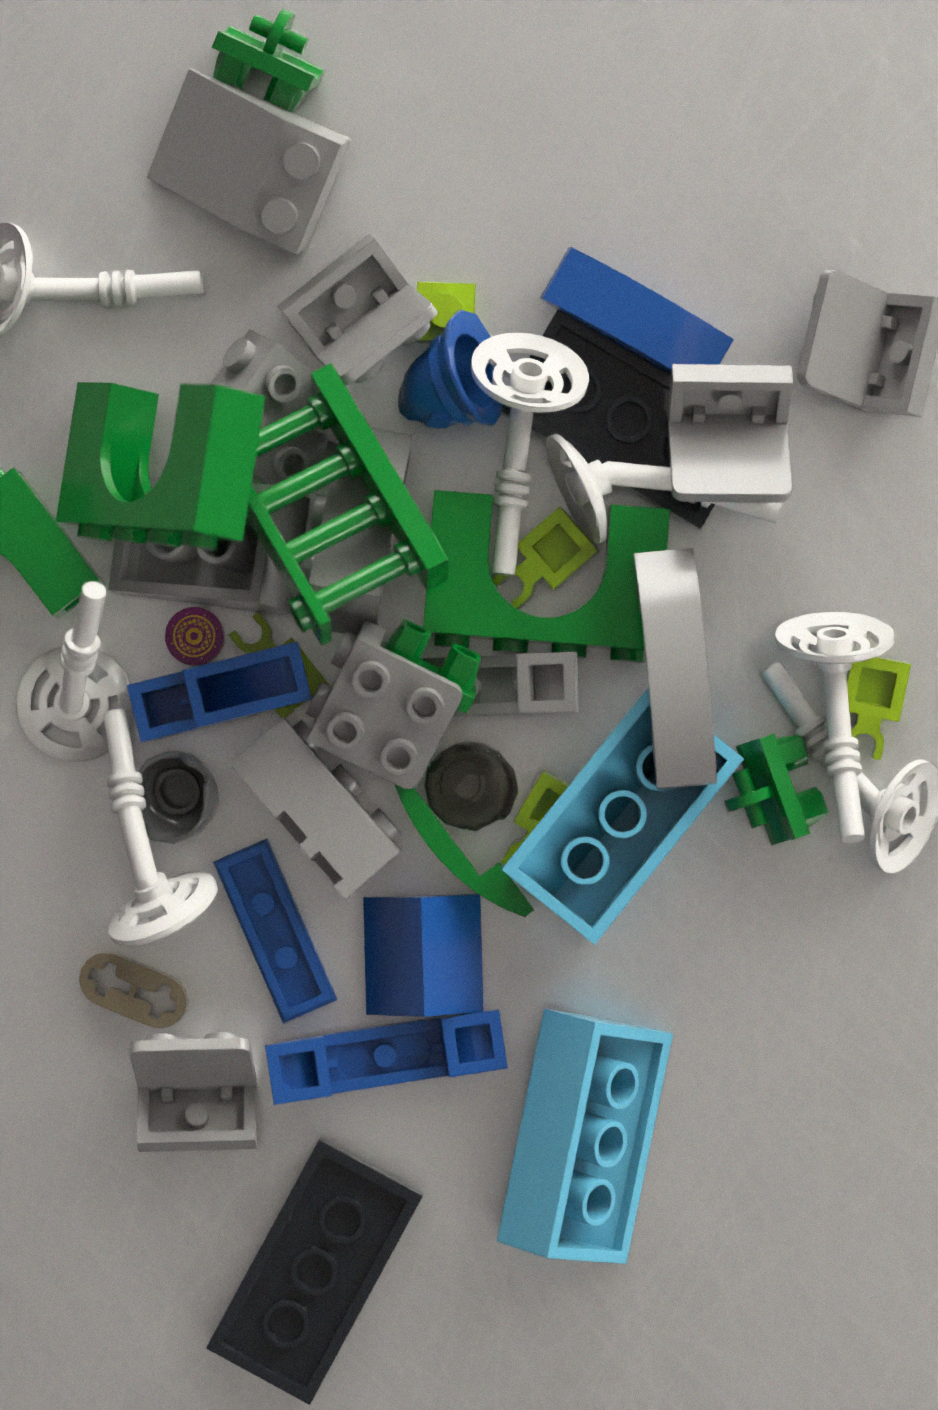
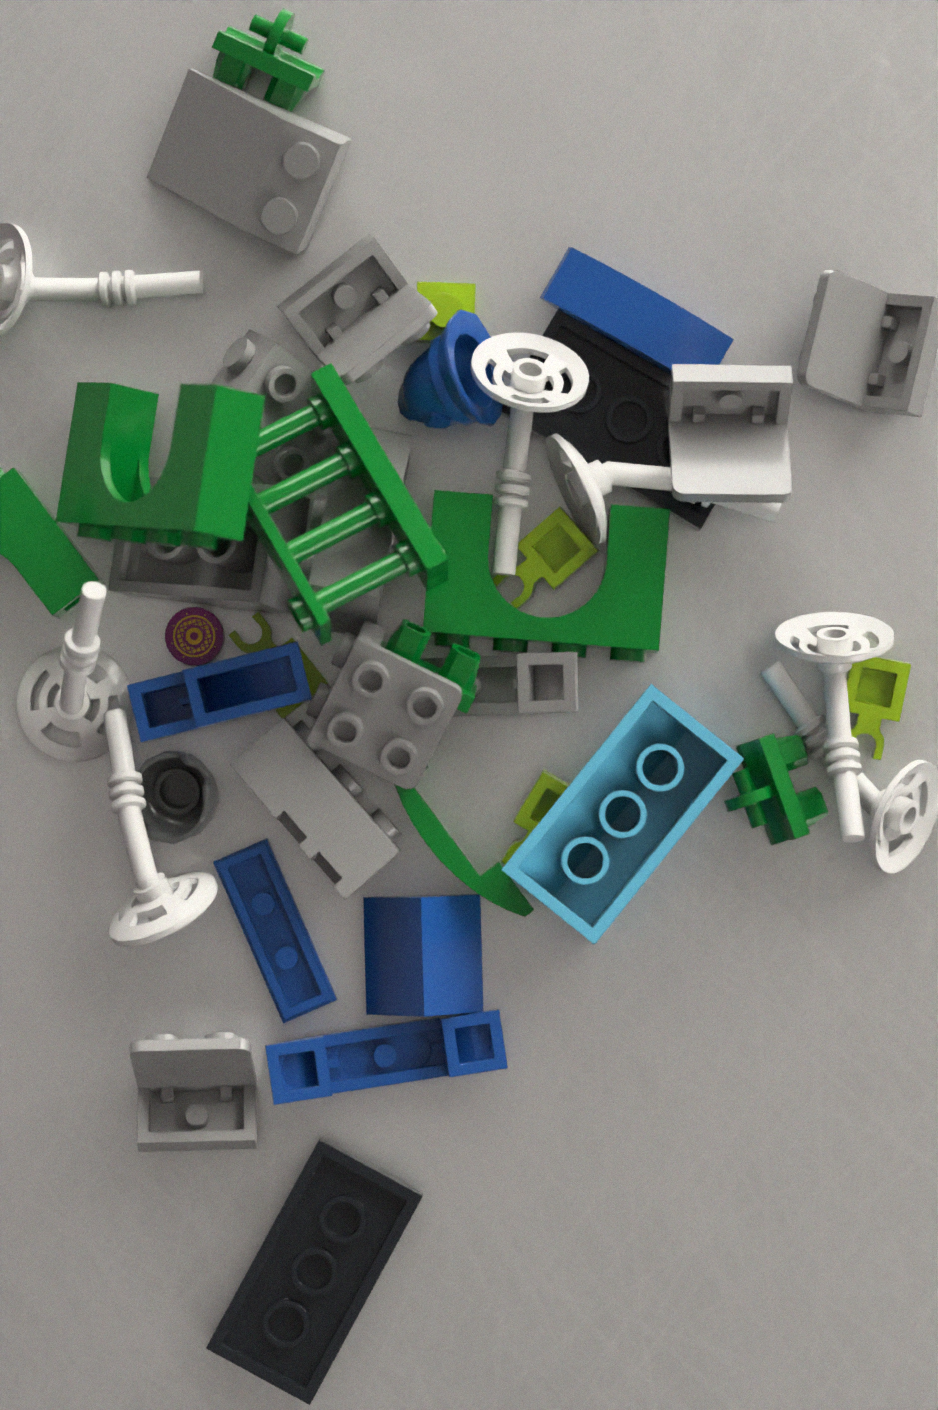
dark tan beam [79,952,189,1029] -> none
clear smoke hair [424,741,519,831] -> none
medium azure slope [497,1009,673,1264] -> none
light grey slope [634,548,717,789] -> none

